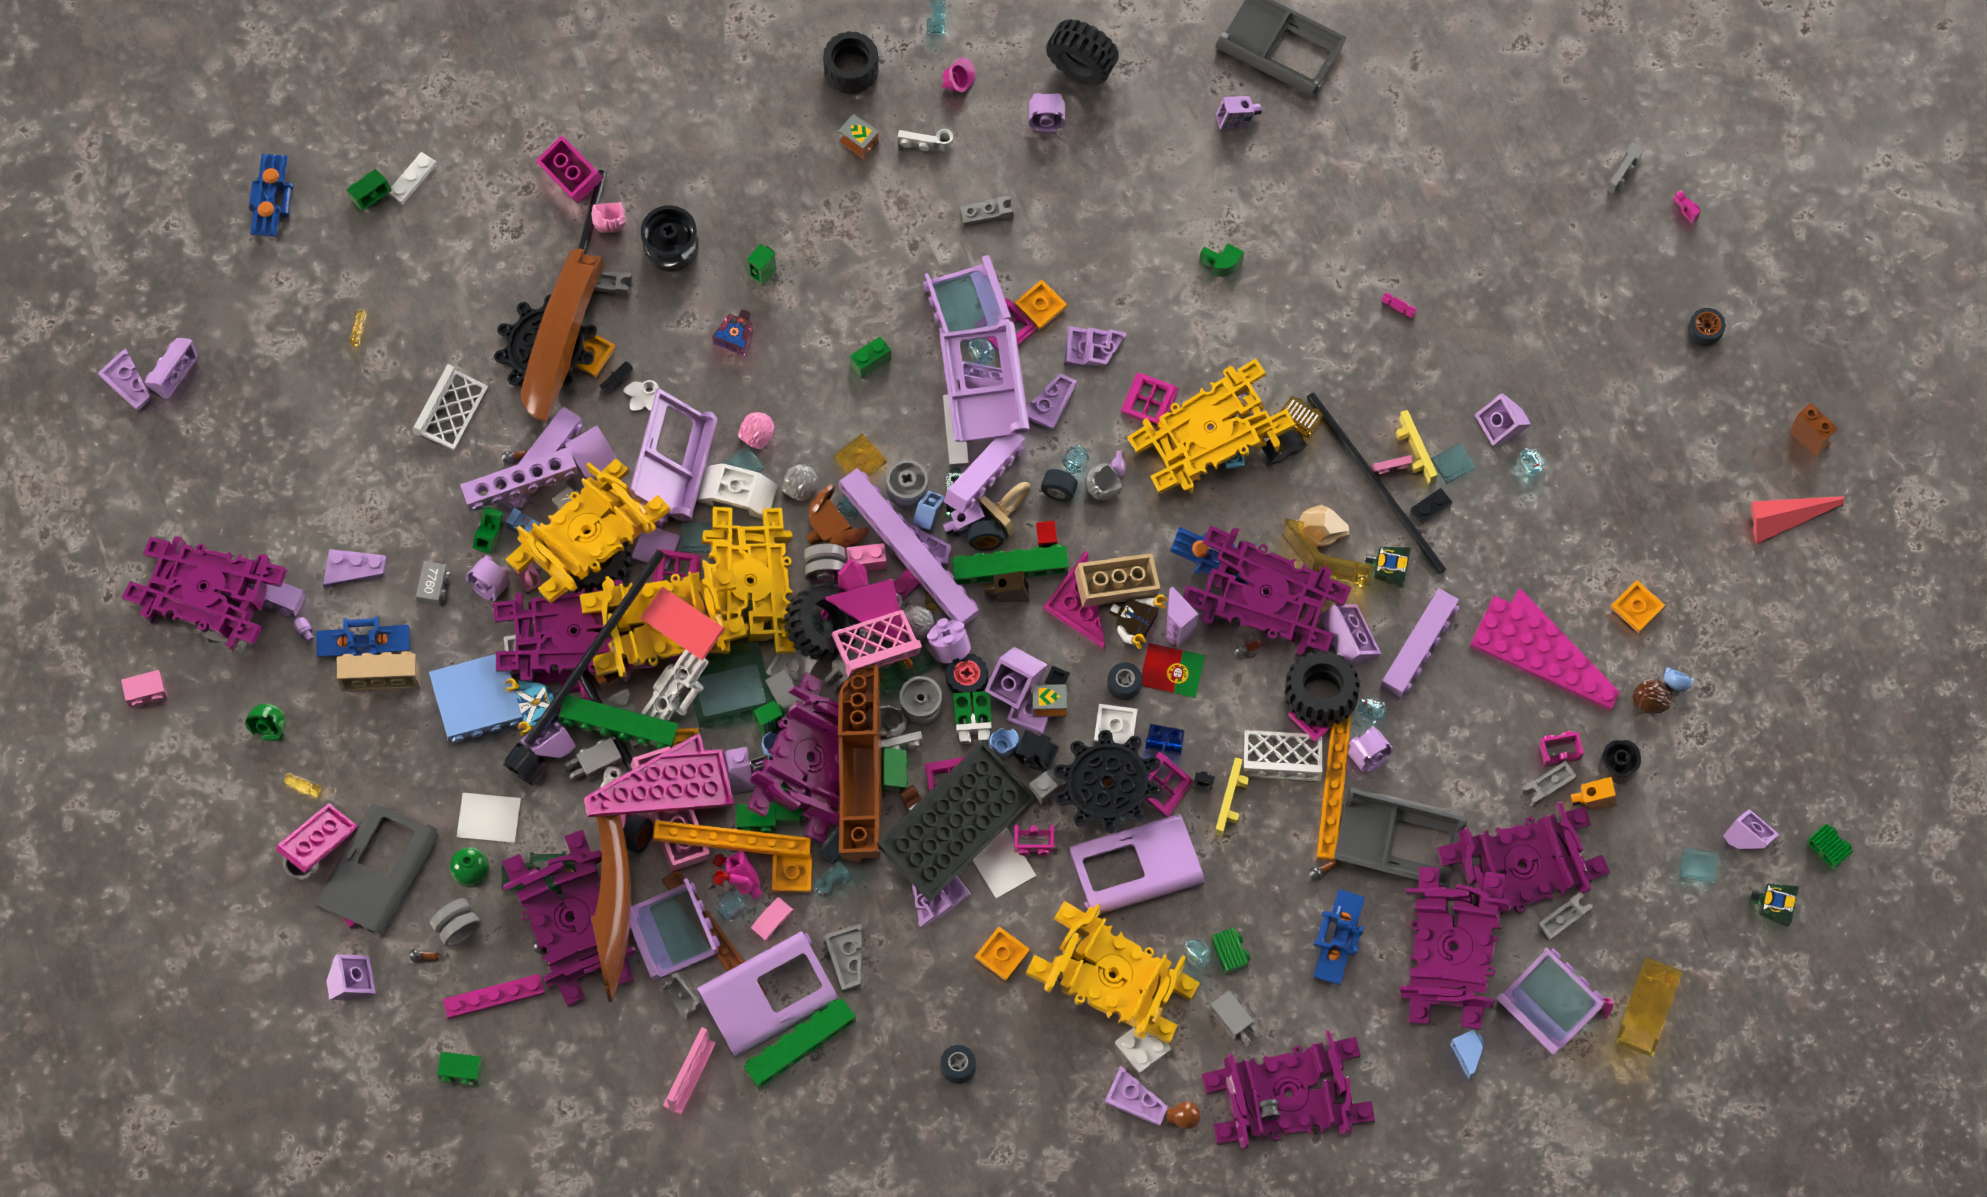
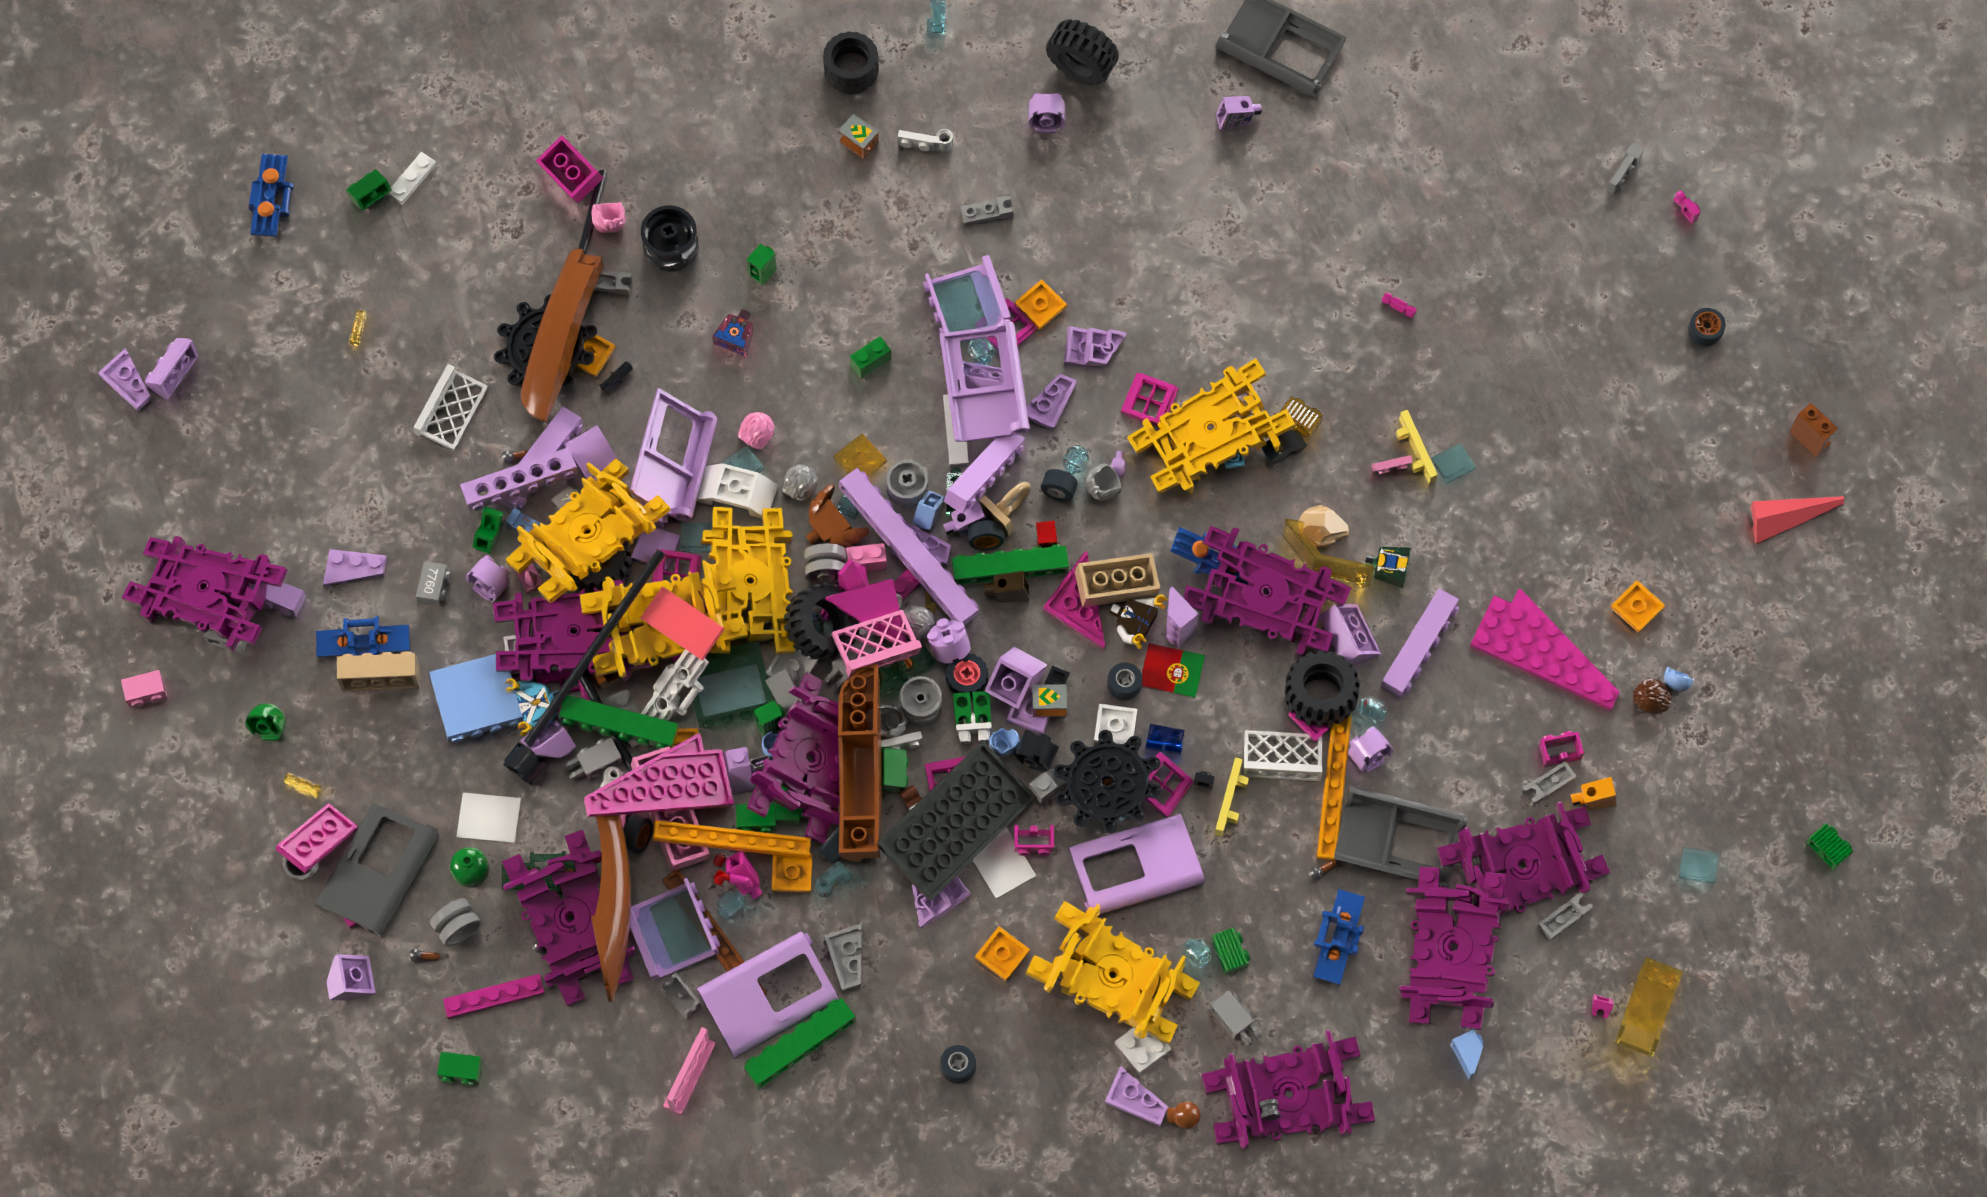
lavender cylinder [293,617,314,642] -> none
white plate [623,380,659,411] -> none
bright pink slope [751,897,794,940] -> none
dark pink piece [941,57,976,93] -> none
green brick [1200,243,1244,276] -> none
piece [1234,640,1262,658] -> none
black piece [1307,392,1446,574] -> none
black plate [1410,488,1452,525] -> none
lavender slope [1475,393,1531,446] -> none
clear light blue panel [1496,947,1605,1055] -> none
clear light blue head [1517,448,1545,477] -> none
black brick [1599,740,1641,784] -> none
lavender slope [1723,809,1779,849] -> none
torso [1749,884,1799,927] -> none

